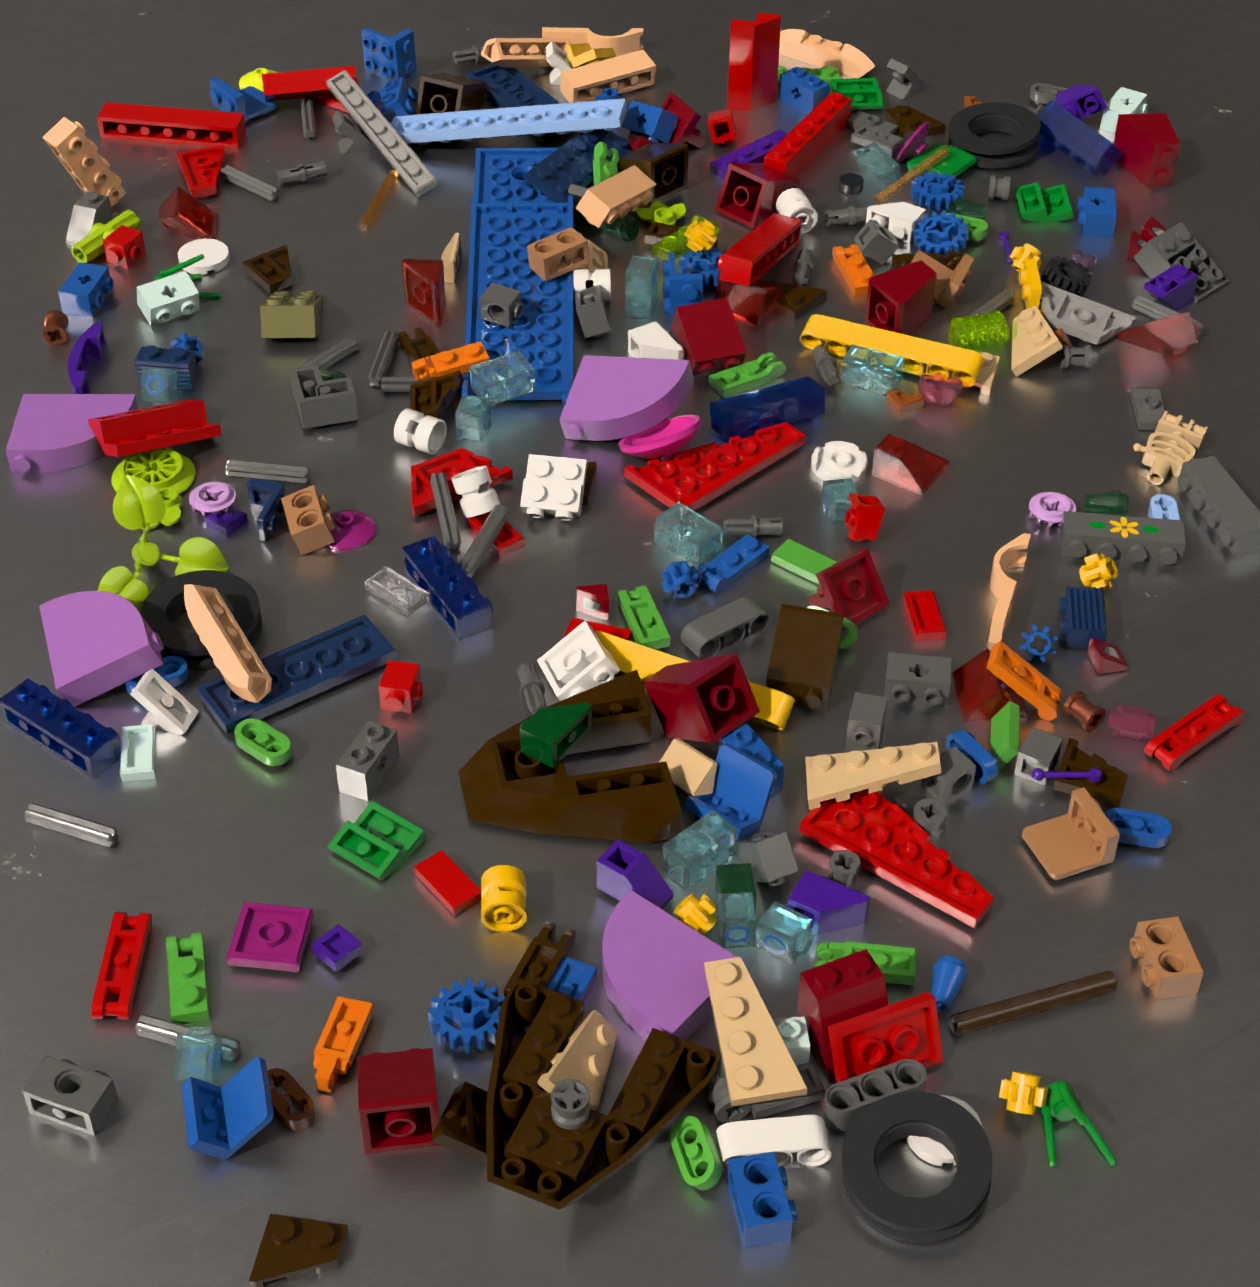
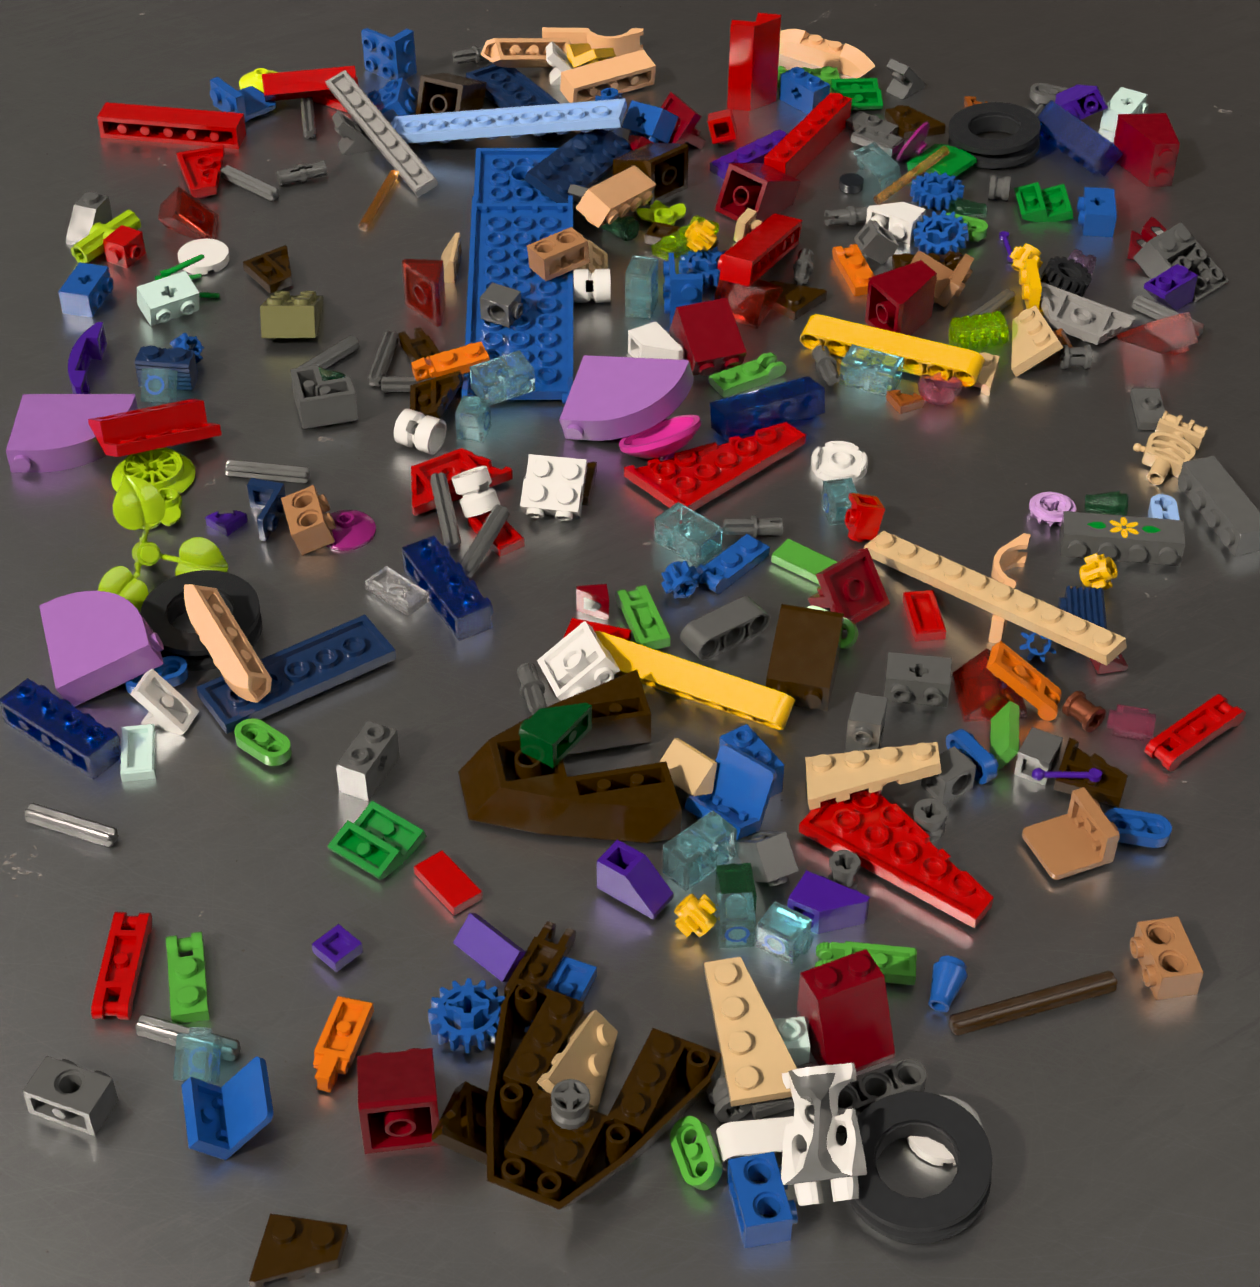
light nougat brick [42,117,126,207] -> none
copper bush [43,310,69,345] -> none
lavender gear [189,482,237,517] -> none
magenta plate [227,902,314,972] -> none
reddish brown beam [267,1068,315,1132] -> none
red brick [378,660,423,713] -> none
yellow wheel [481,865,527,932] -> none
dark grey slope [575,284,611,338] -> none
bright green hinge [593,142,619,186] -> none
medium lavender brick [602,890,744,1040] -> none
dark red slope [643,653,760,743] -> none
white wheel [776,188,818,234] -> none
red plate [828,992,943,1083] -> none
clear red slope [872,434,950,496] -> none
yellow gear [999,1071,1048,1115] -> none
green plant [1040,1081,1117,1167] -> none
none -> dark purple tile [453,913,526,982]
none -> tan tile [733,208,762,242]
none -> white hips [781,1063,867,1206]
none -> tan plate [864,531,1127,665]

